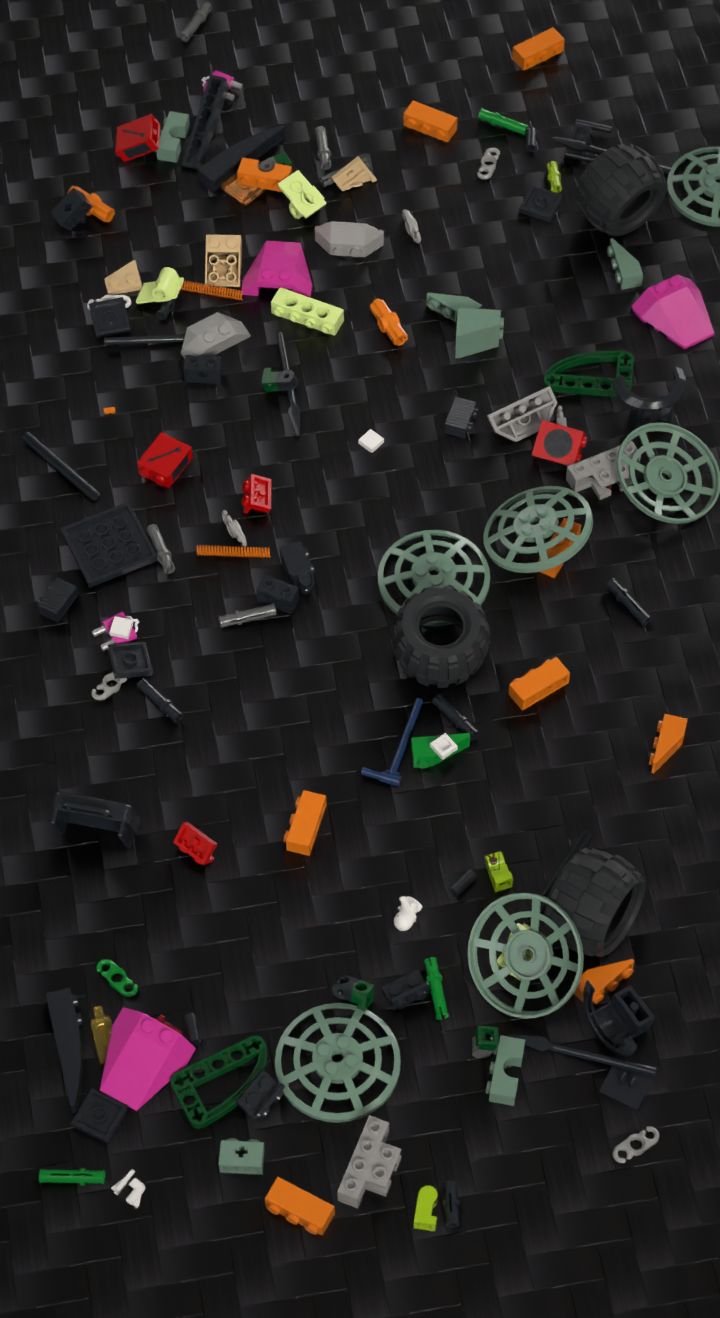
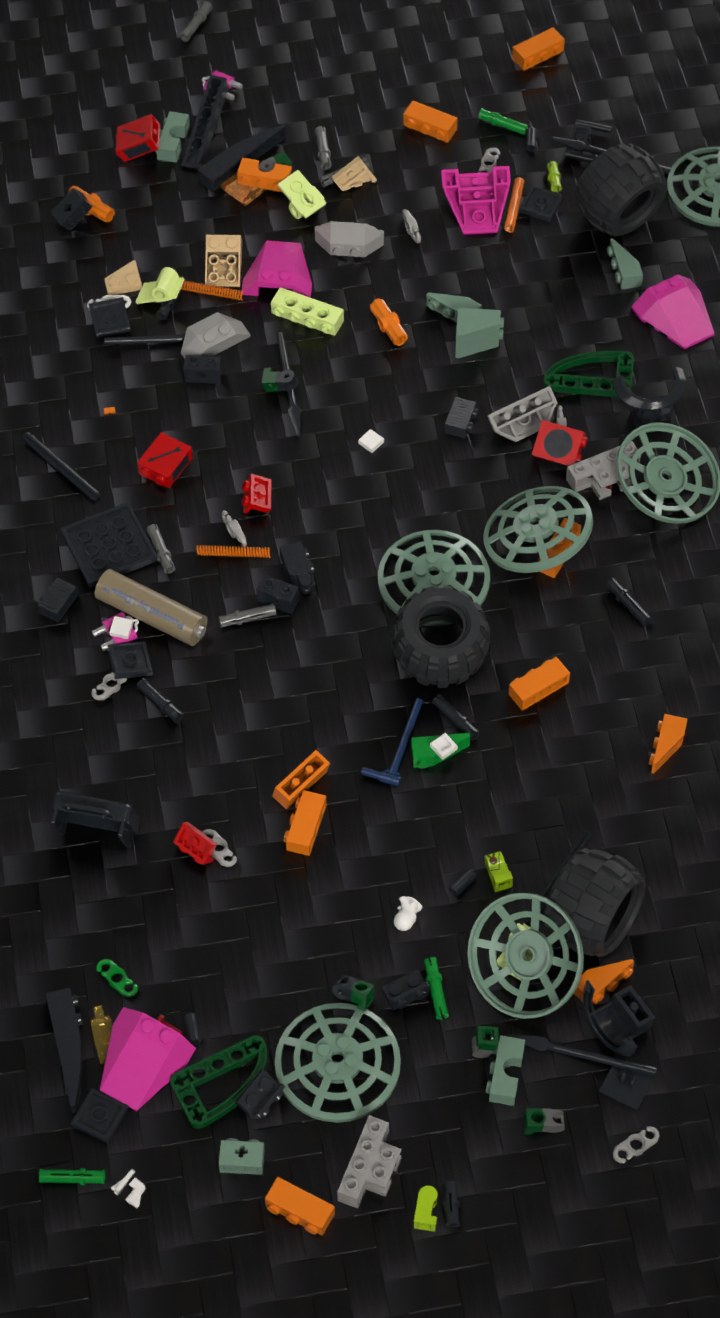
none -> dark tan piece [95,569,208,646]
none -> light grey piece [202,829,237,867]
none -> orange brick [272,750,330,810]
none -> dark pink wedge [441,166,511,235]
none -> orange piece [504,178,524,232]
none -> leg [523,1108,565,1135]

